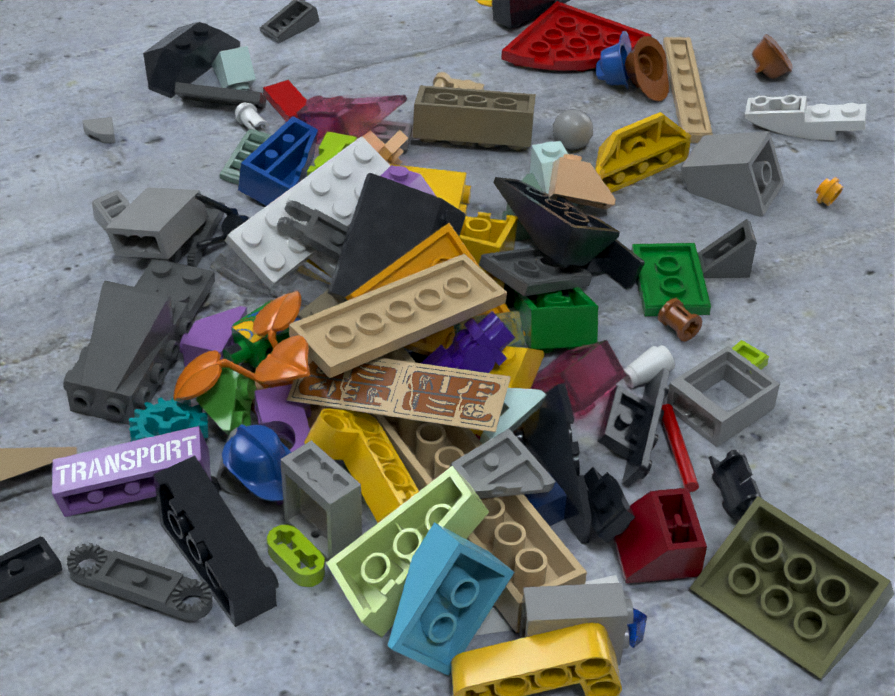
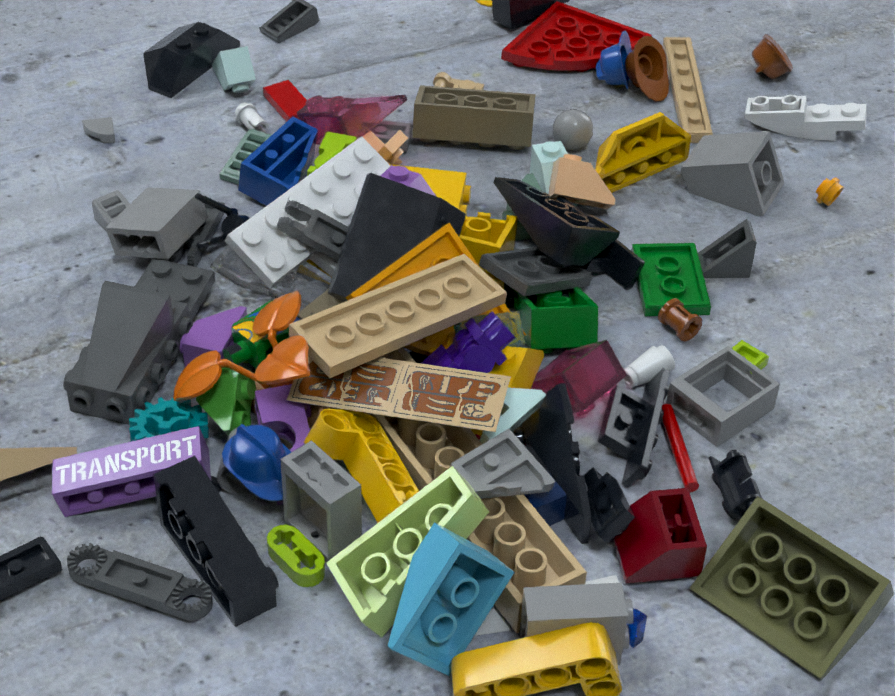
dark grey tile [174,82,267,109] -> none

